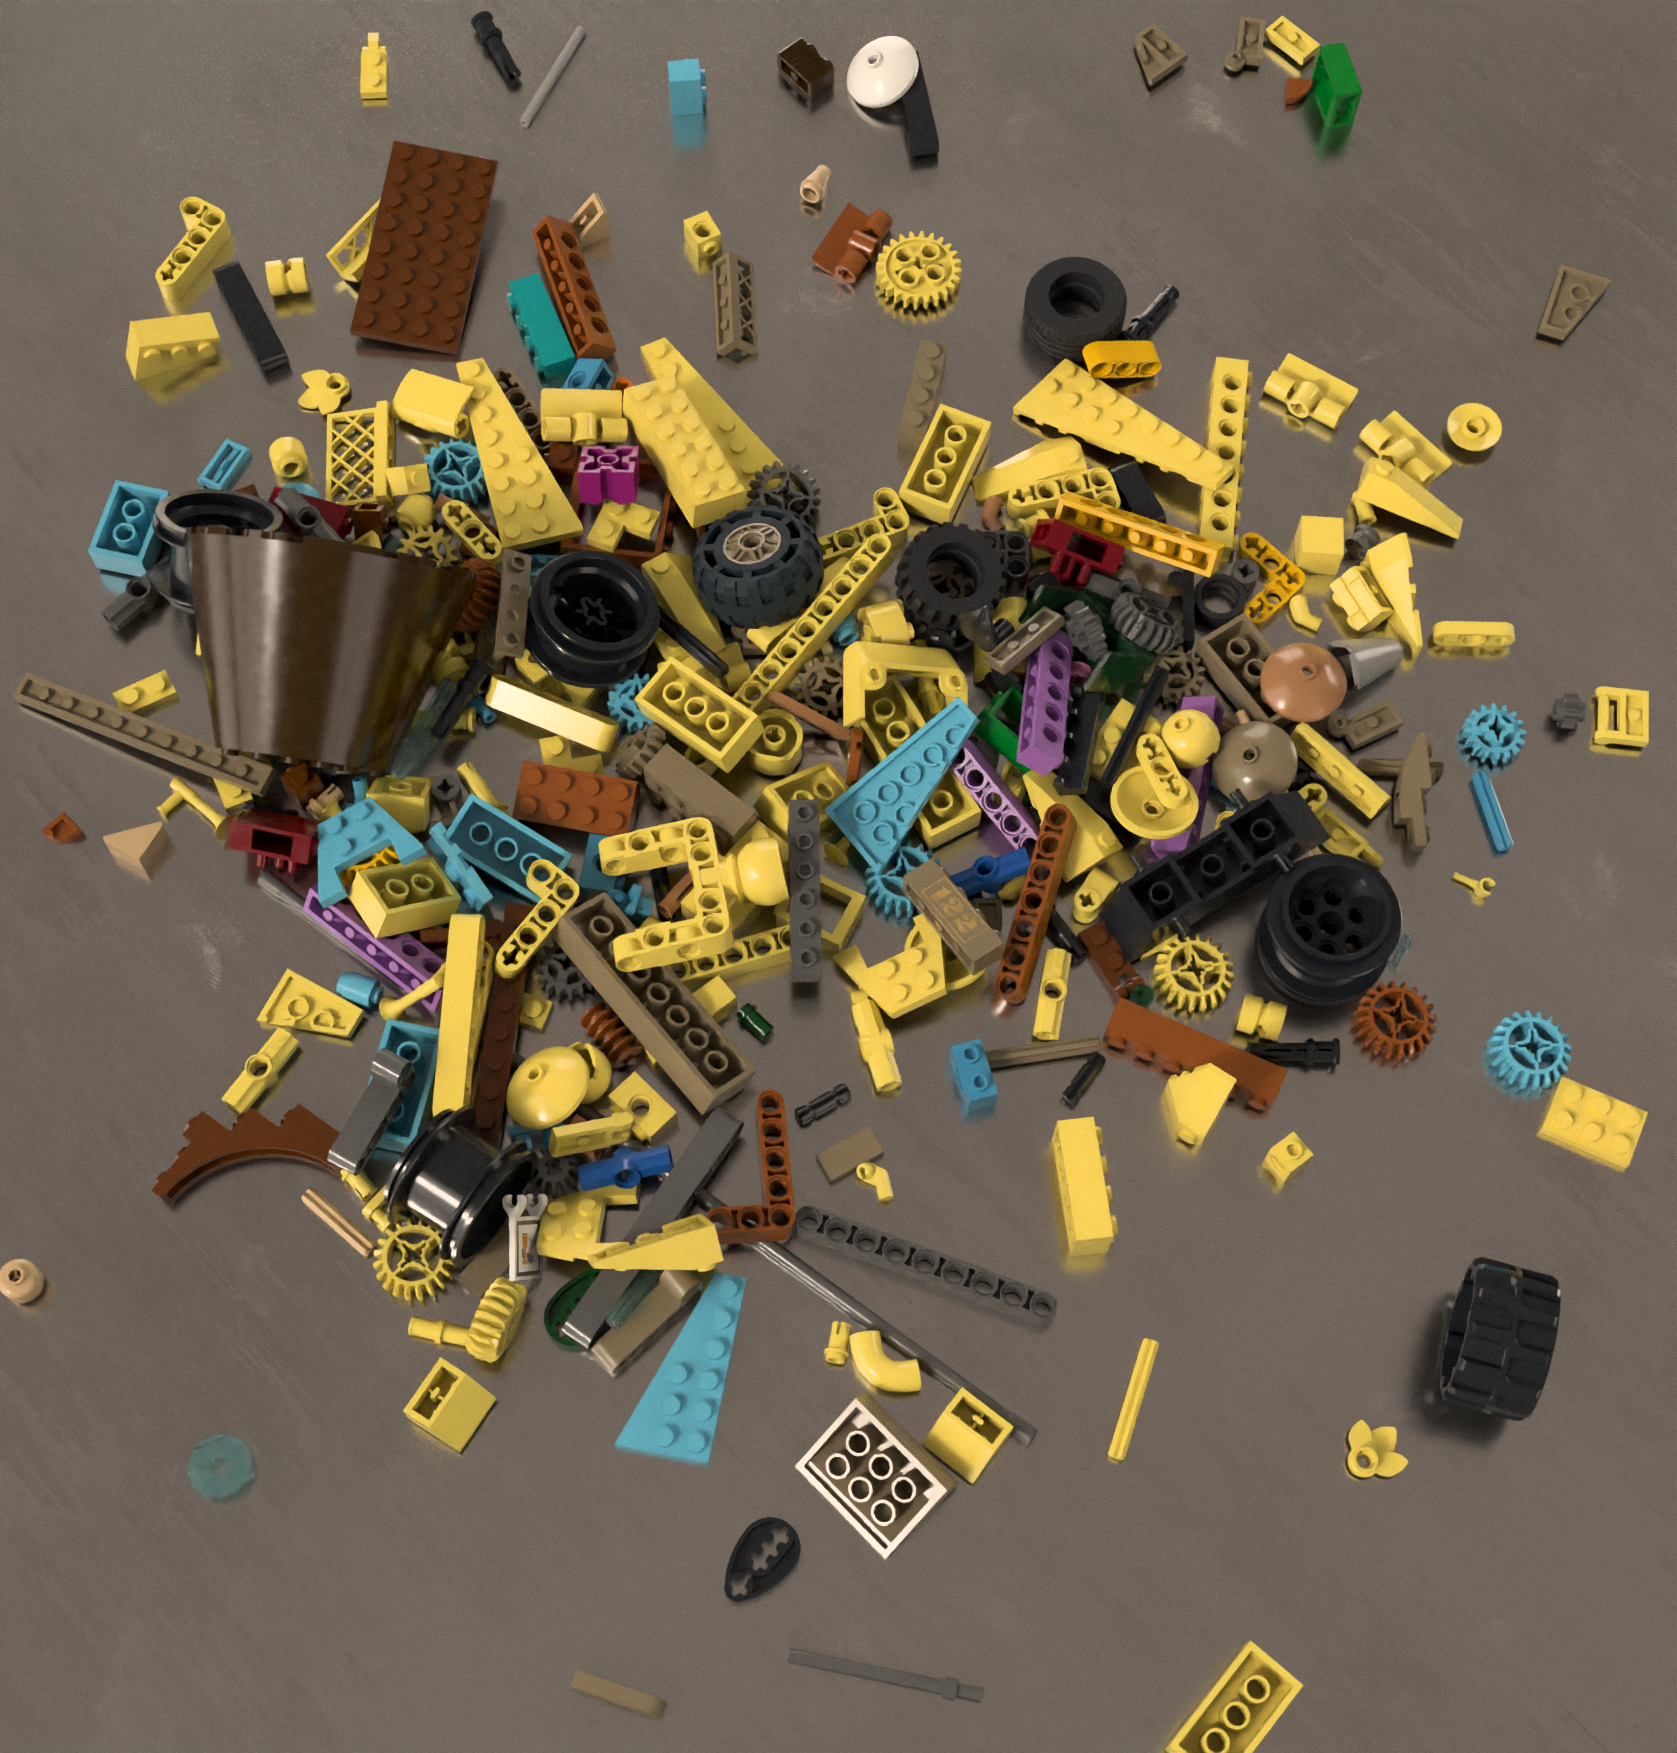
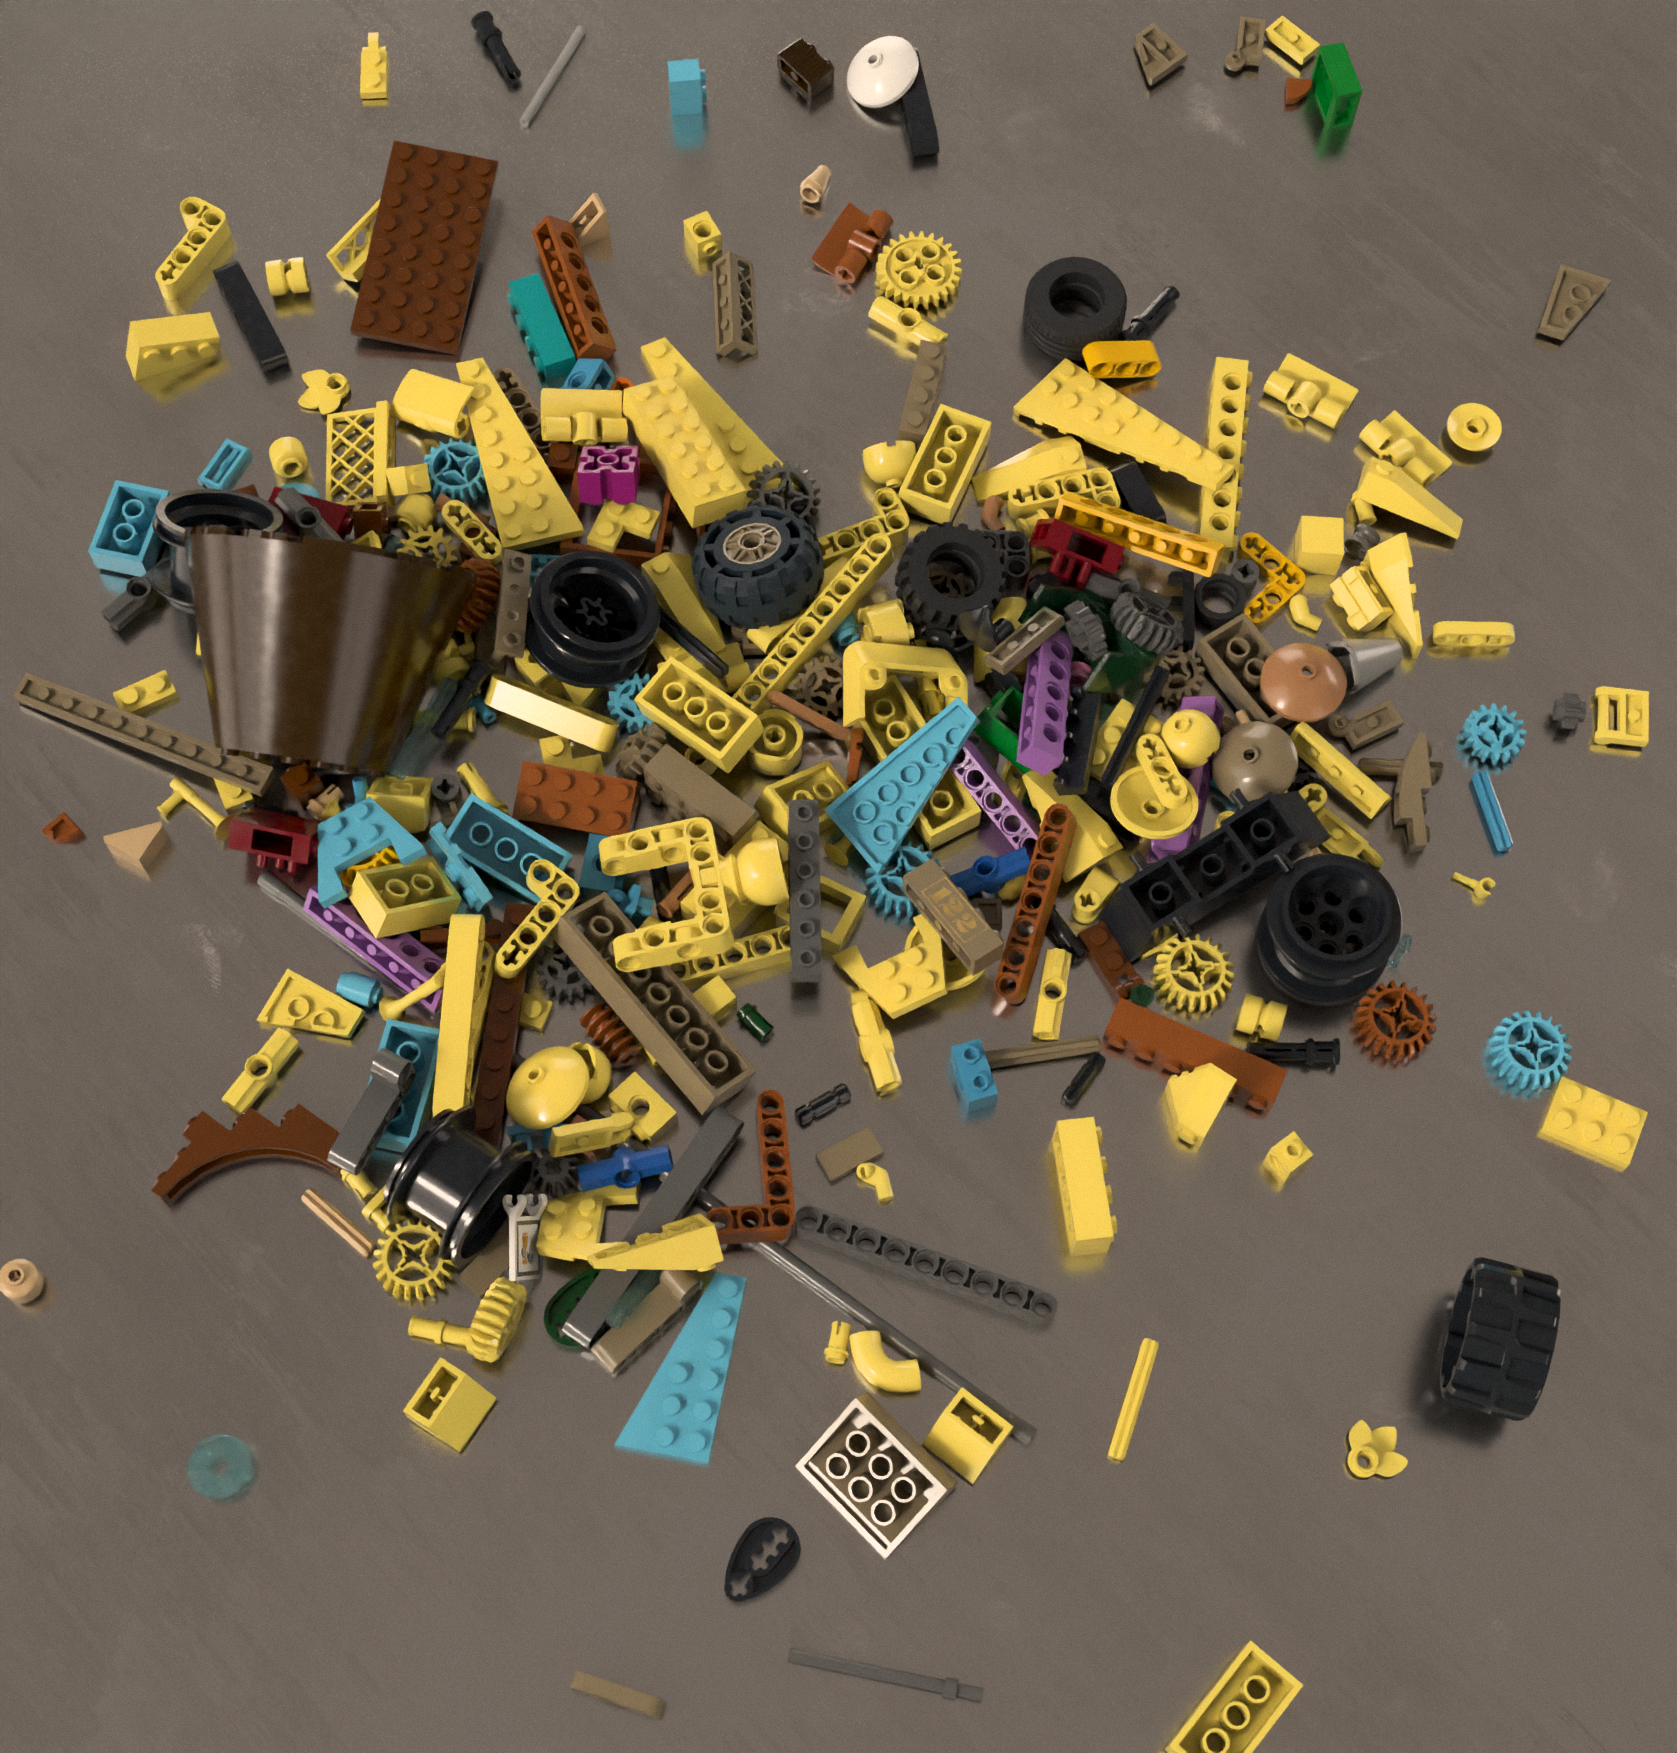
none -> light yellow cylinder [862,440,917,488]
none -> light yellow piece [869,296,948,346]

